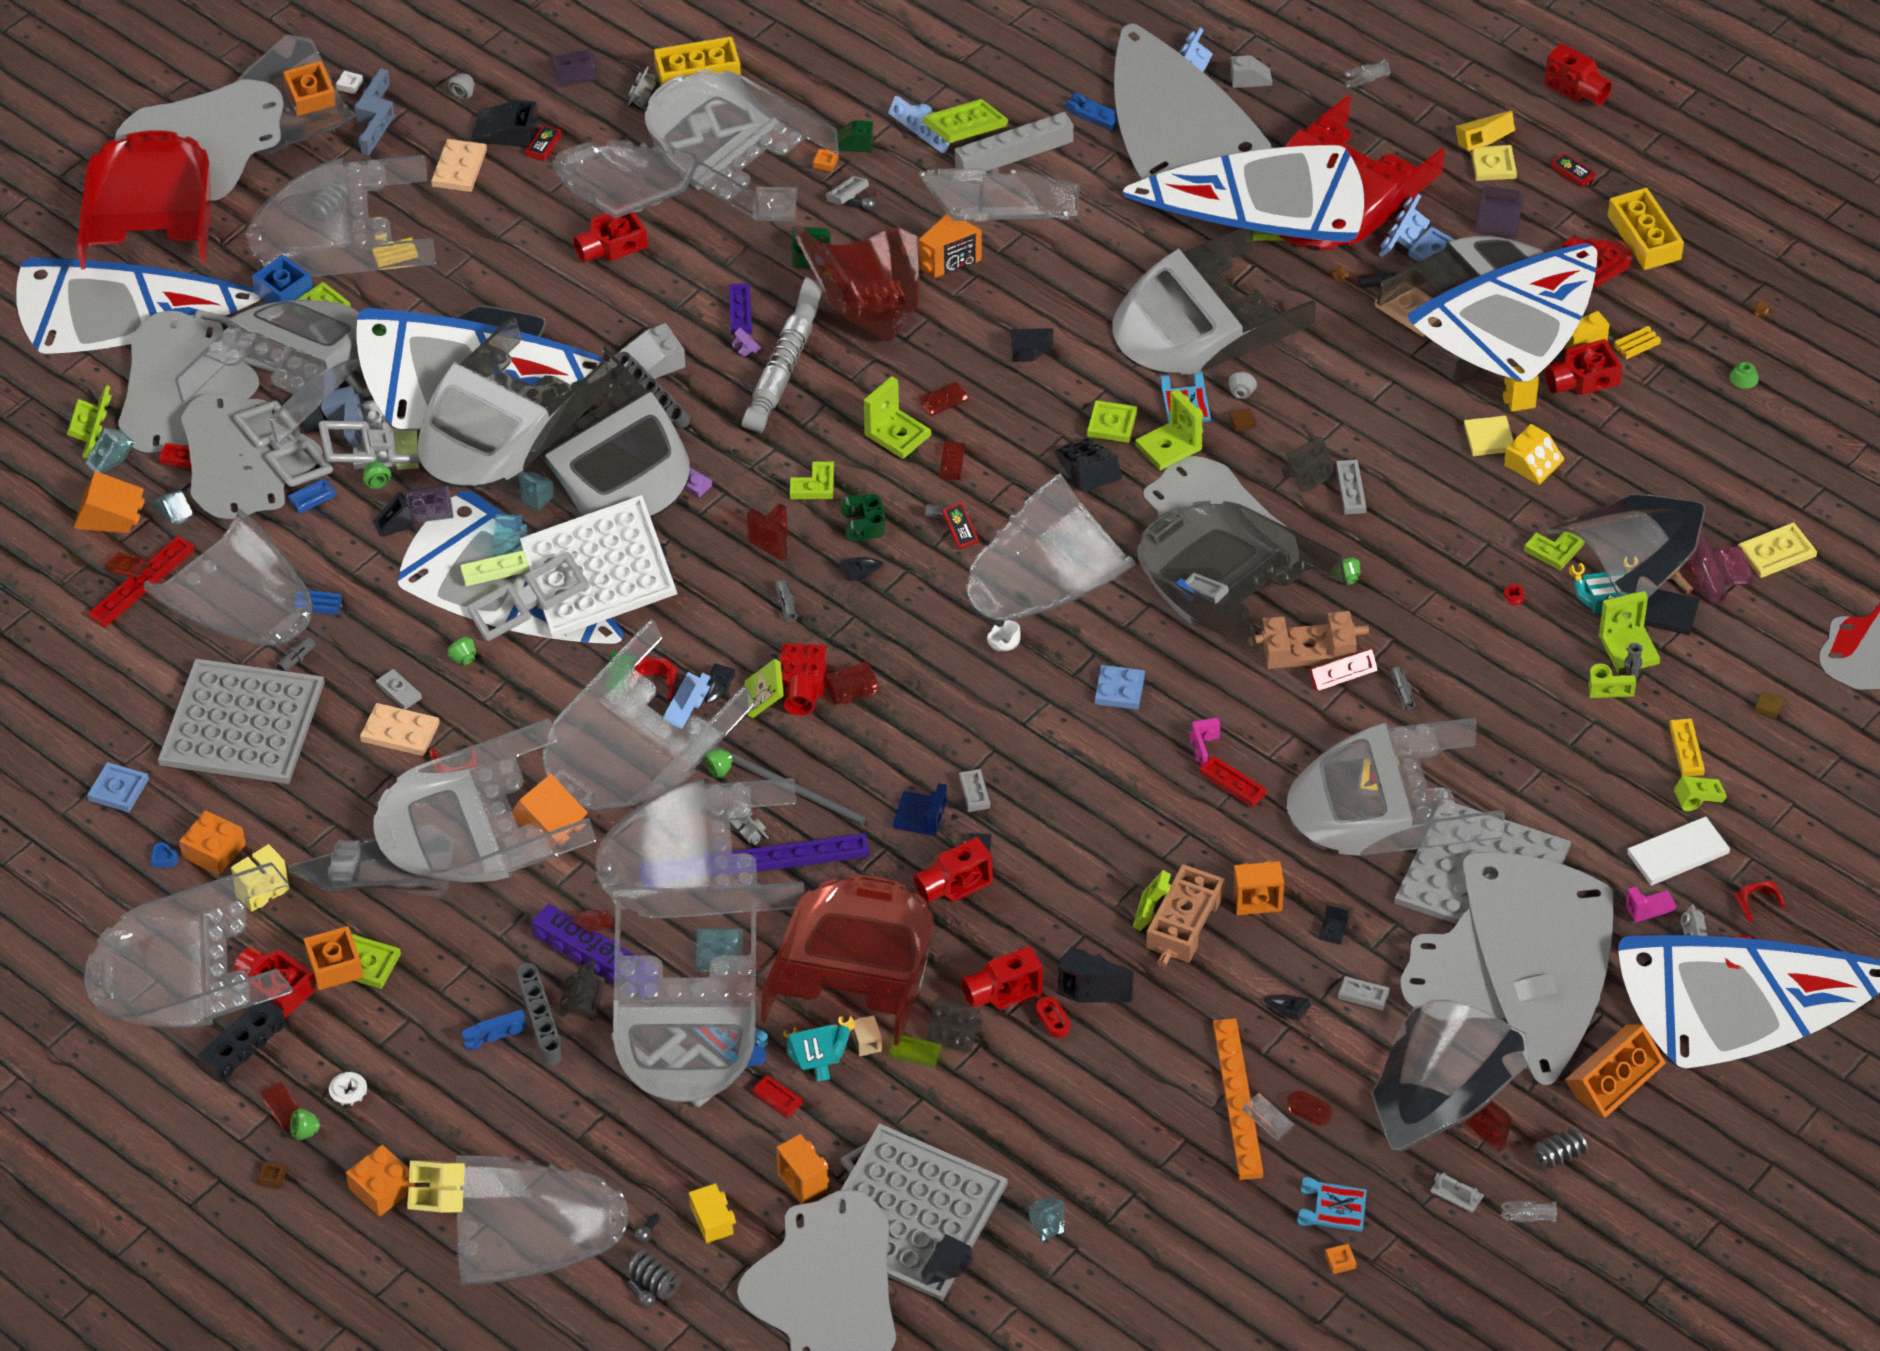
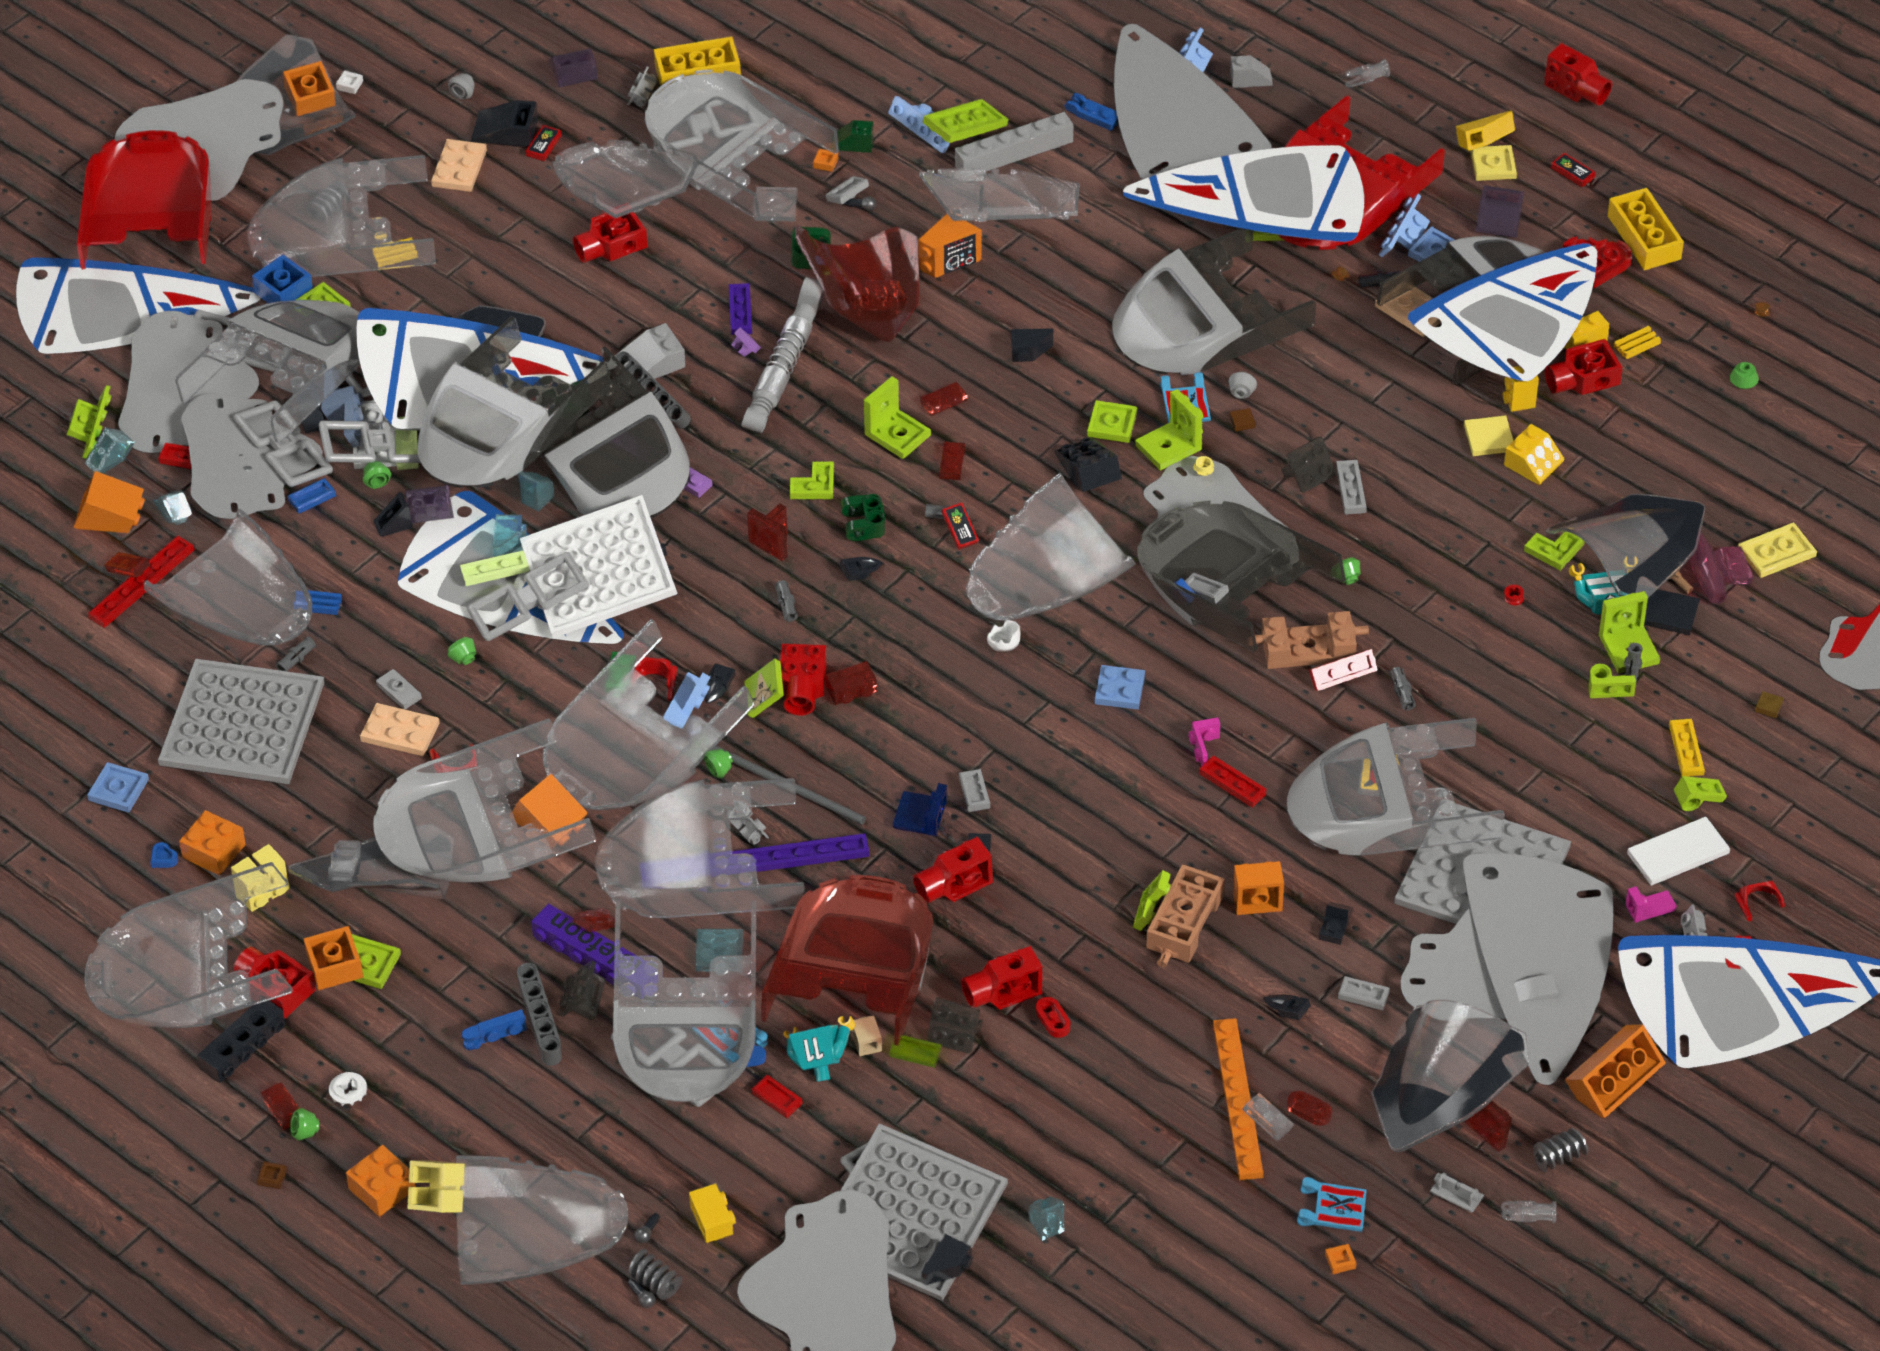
sand blue bracket [354,68,394,156] -> none
orange brick [776,1134,829,1204] -> none
black slope [1058,947,1134,1003] -> none
none -> light yellow plate [1193,456,1214,476]

